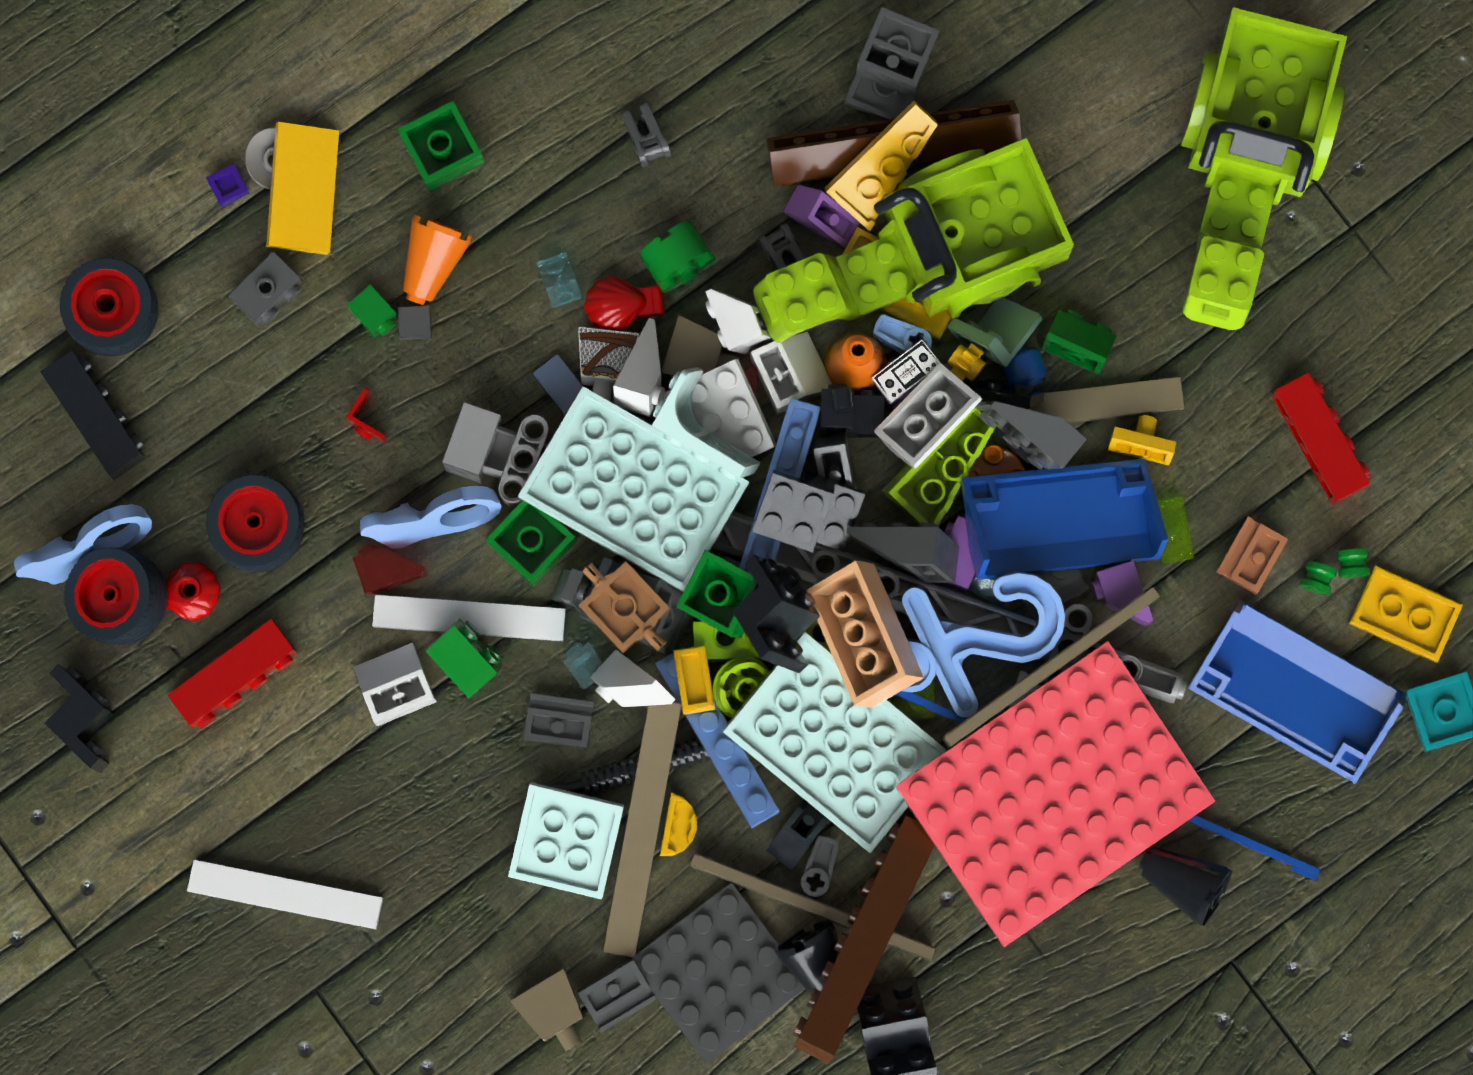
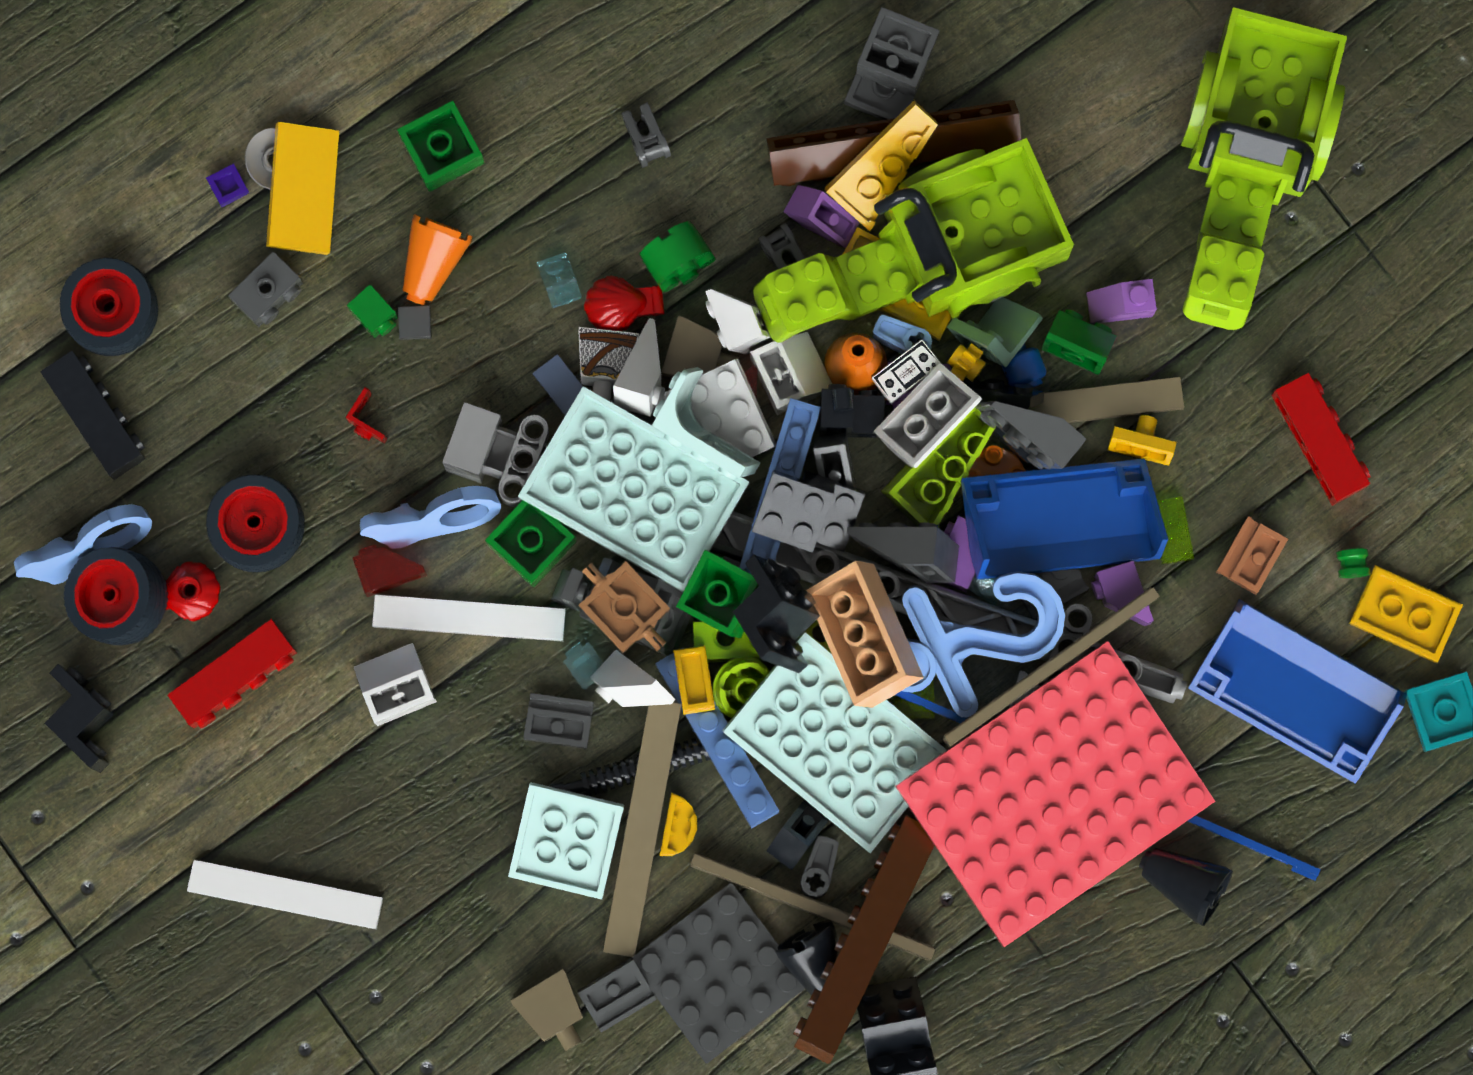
green brick [426,618,502,699] -> none
green wheel [1299,561,1337,596] -> none
none -> medium lavender slope [1086,279,1157,324]

